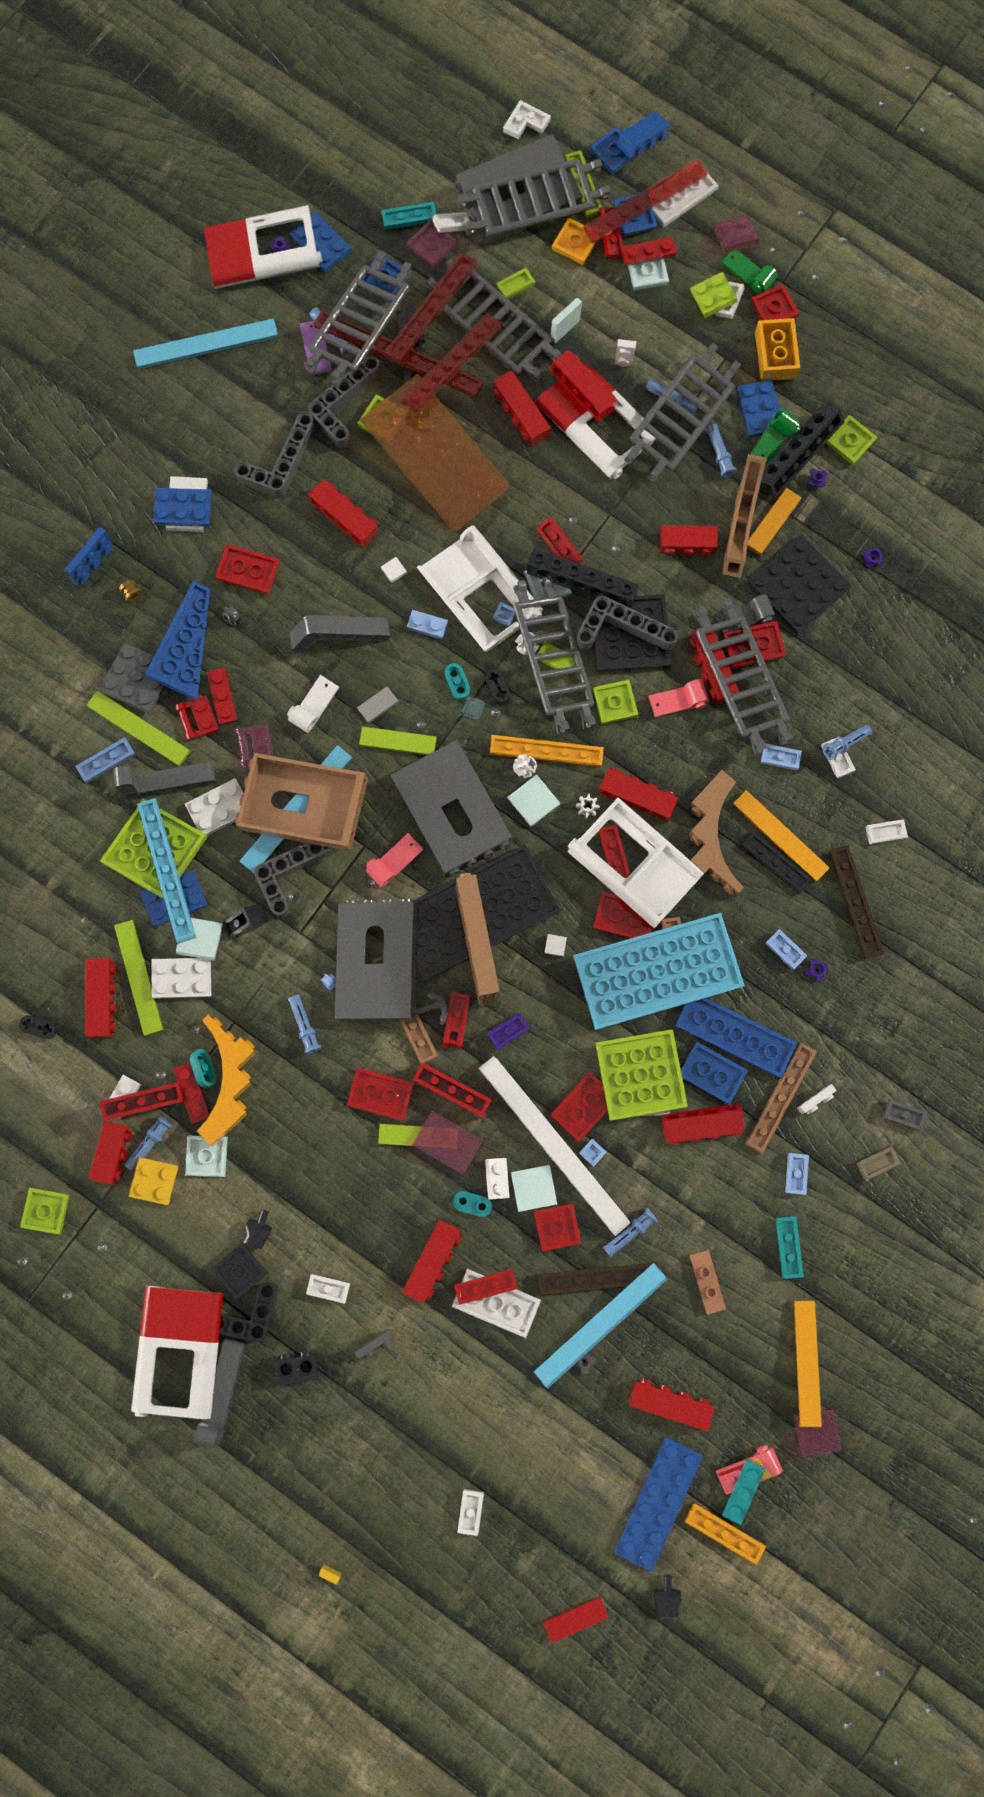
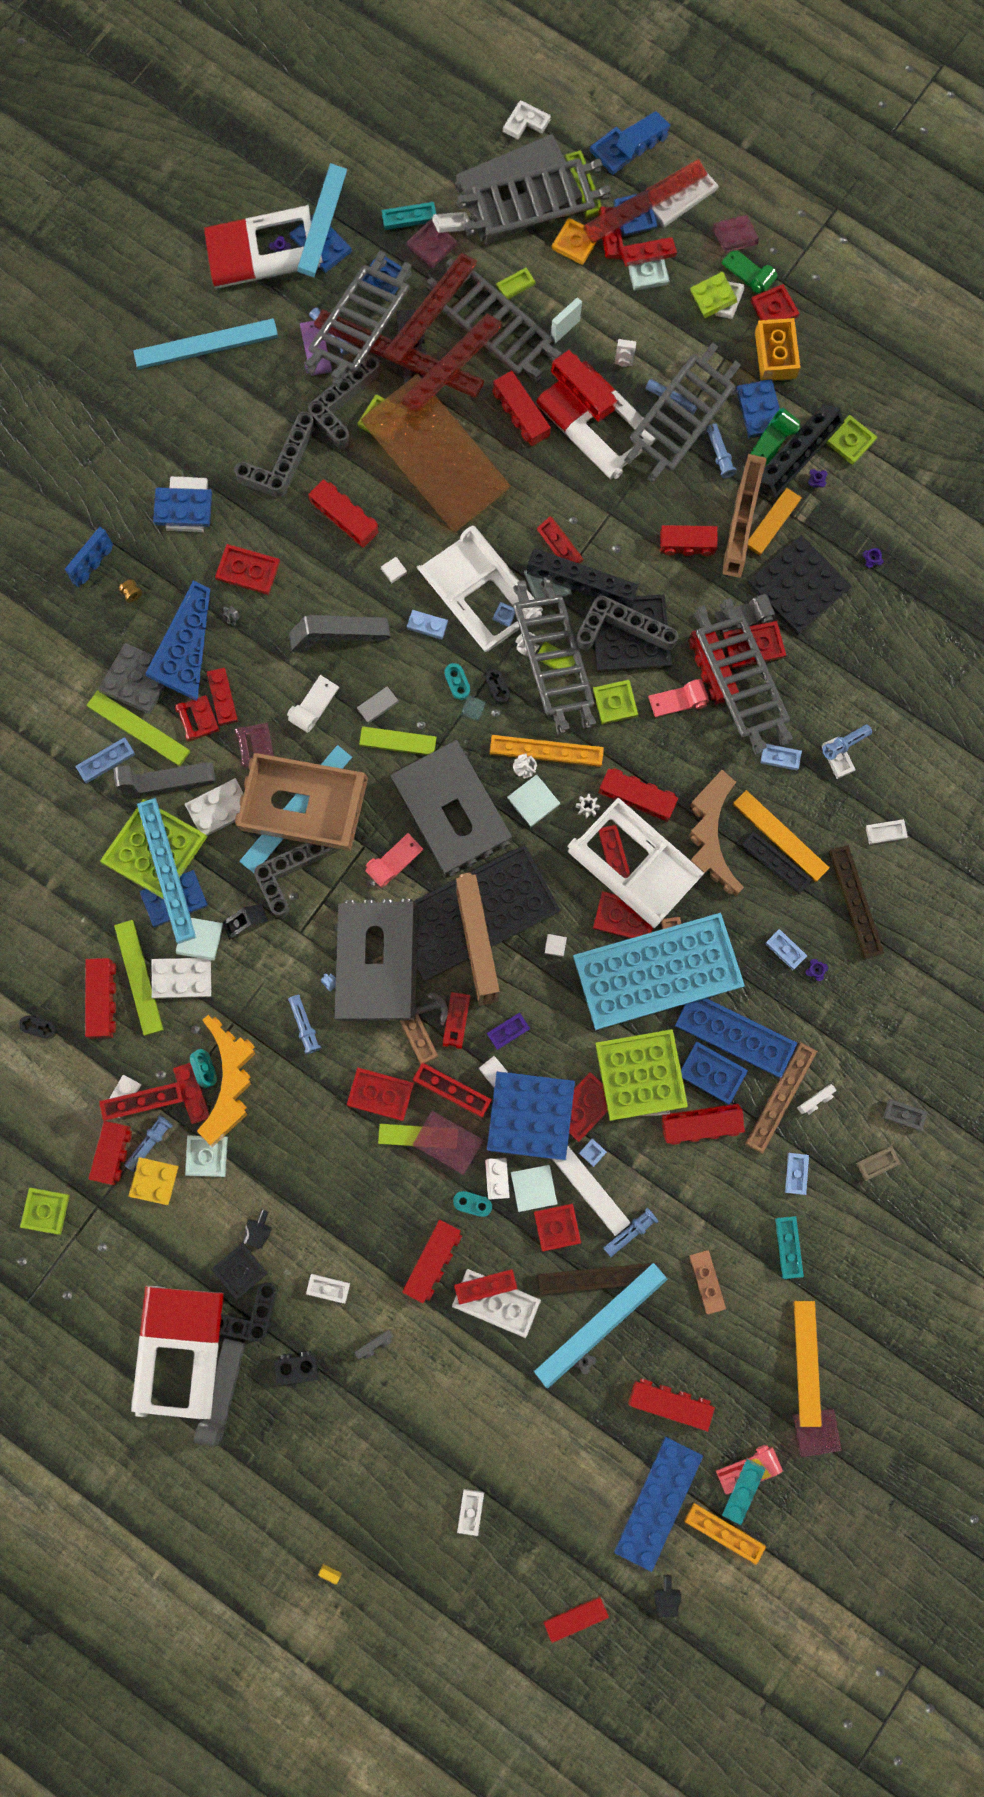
none -> medium azure tile [297,163,347,277]
none -> blue plate [487,1071,575,1161]

